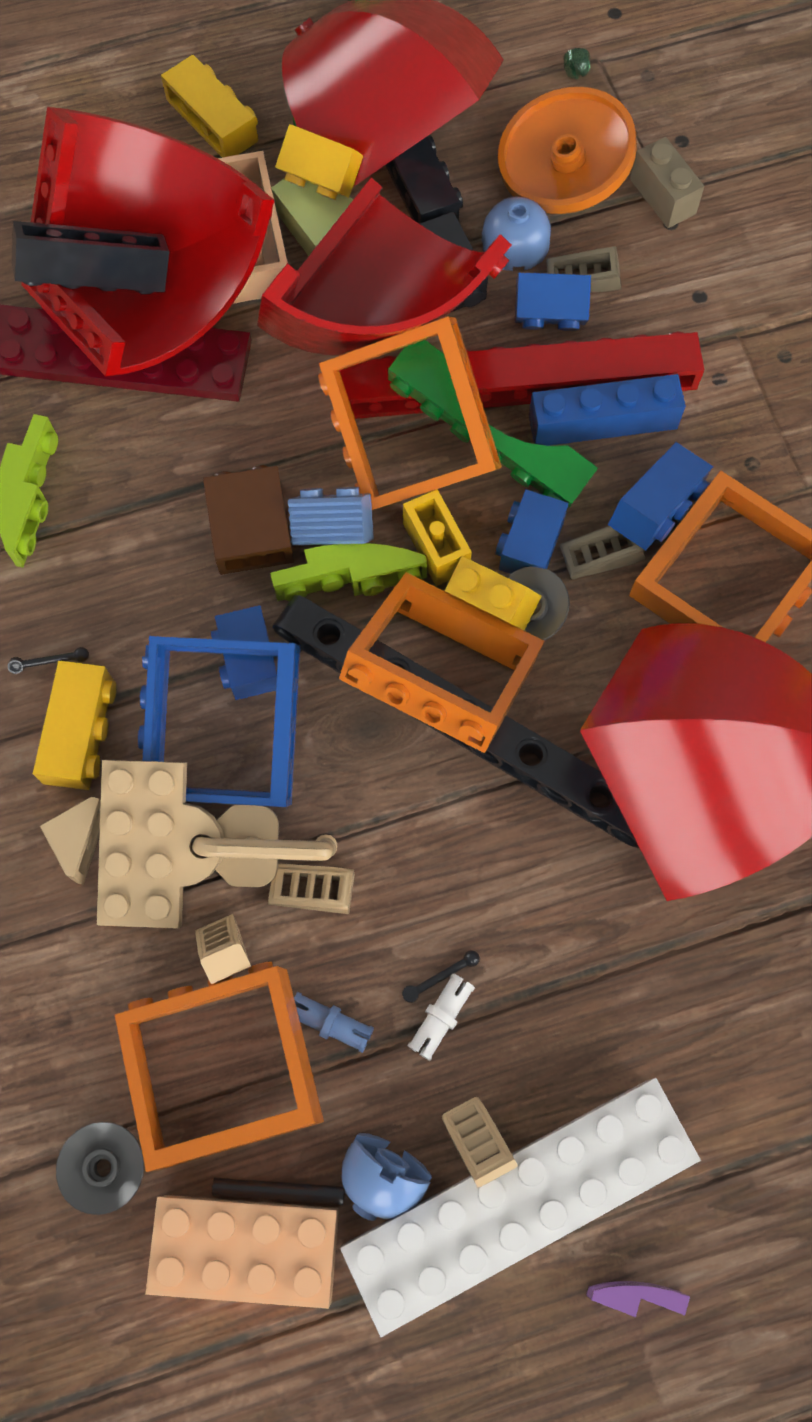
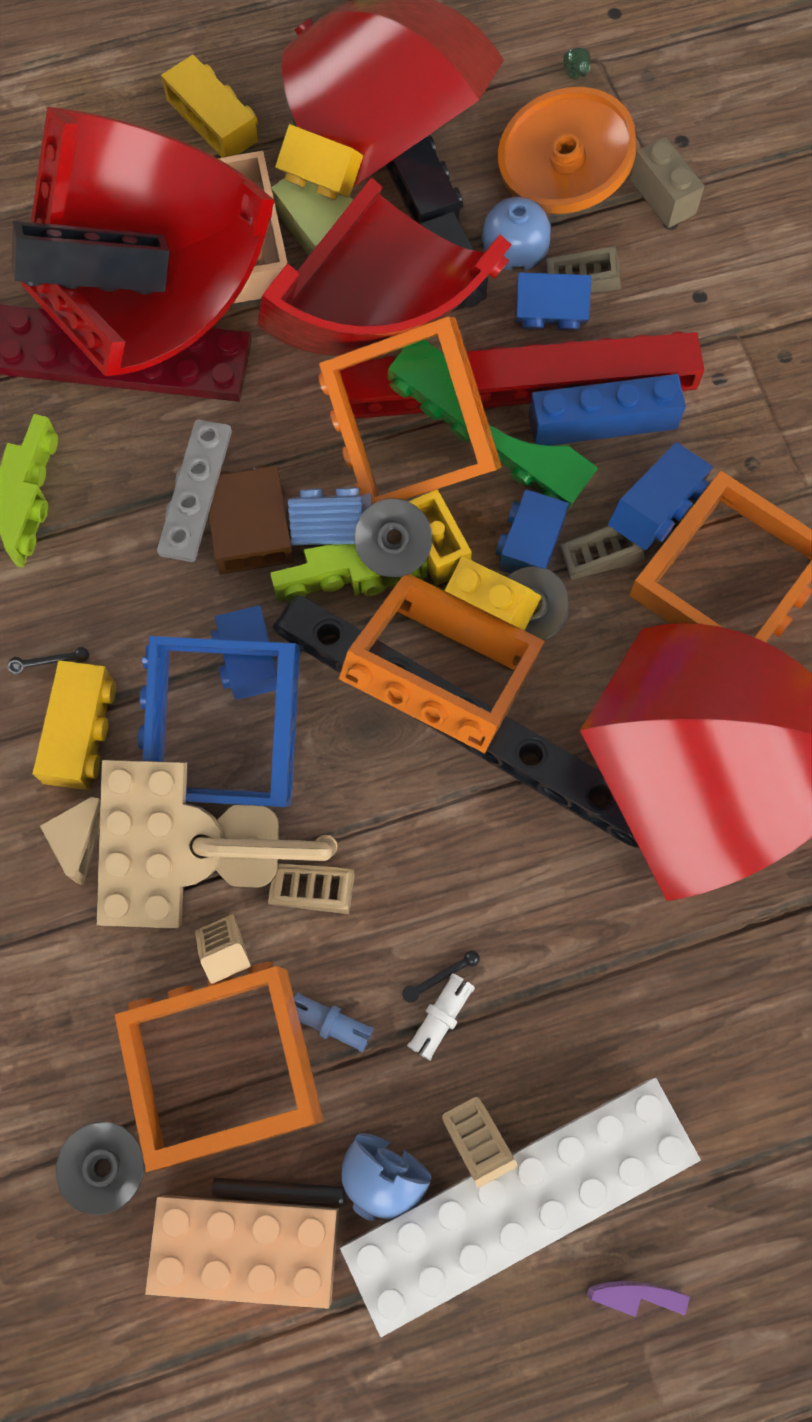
none -> light grey bracket [157,419,232,562]
none -> dark grey dish [354,498,432,577]

